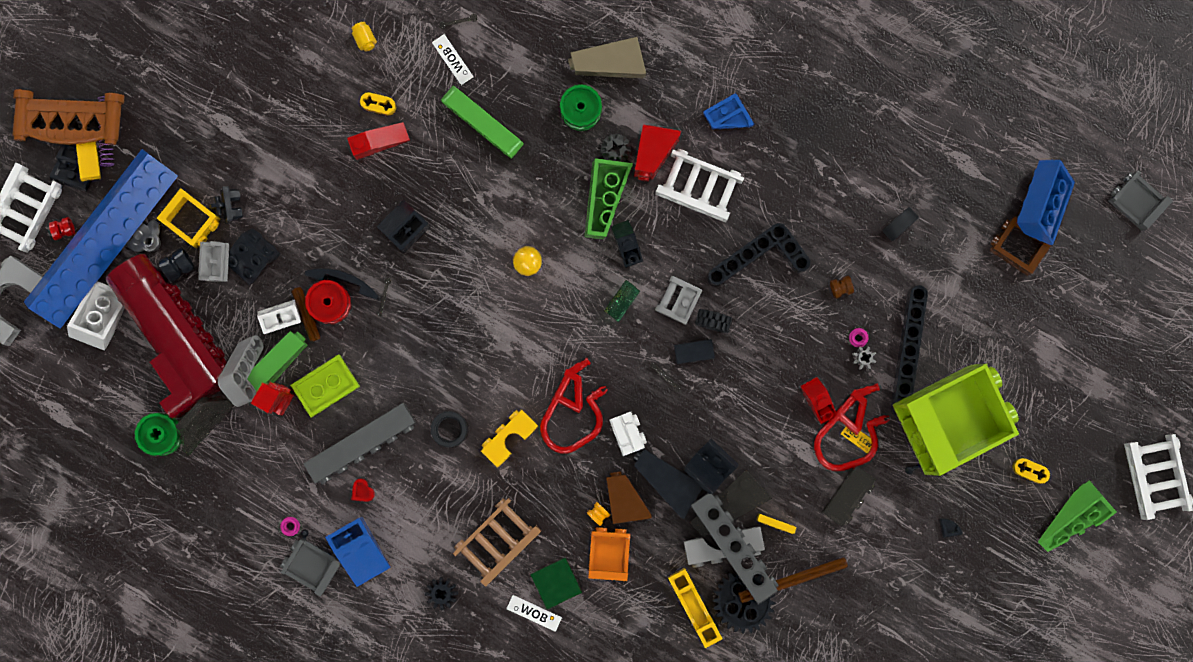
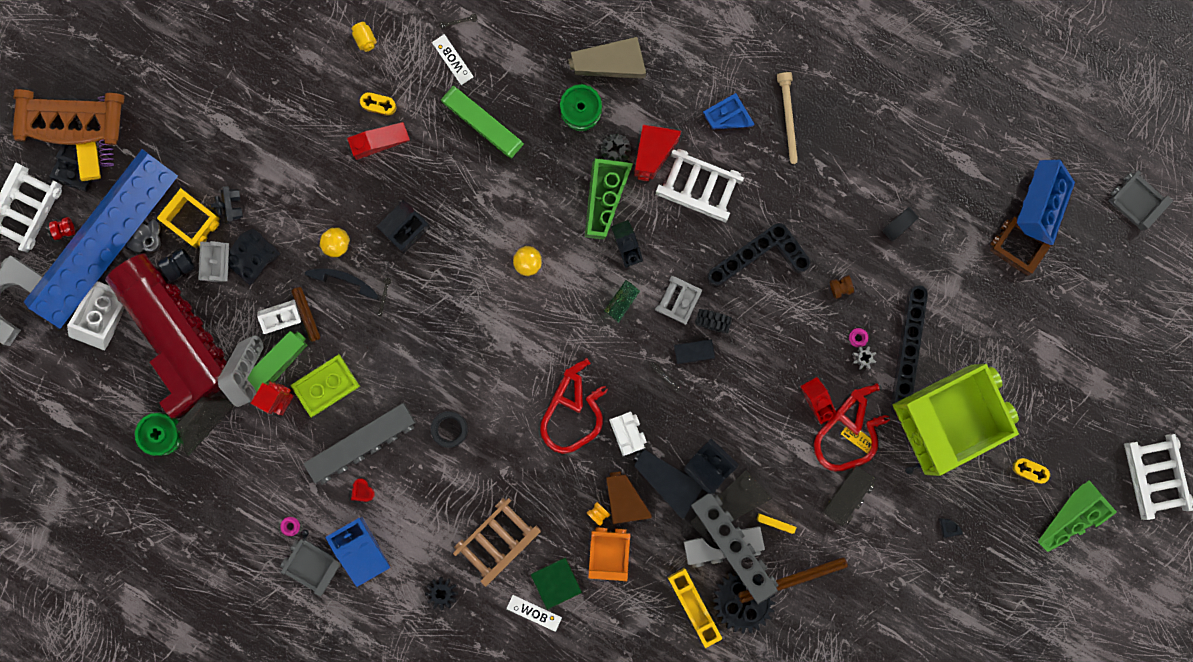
red wheel [305,280,351,324] -> none
yellow arch [481,410,539,467] -> none
none -> yellow hair [320,228,350,257]
none -> tan piece [777,72,798,164]

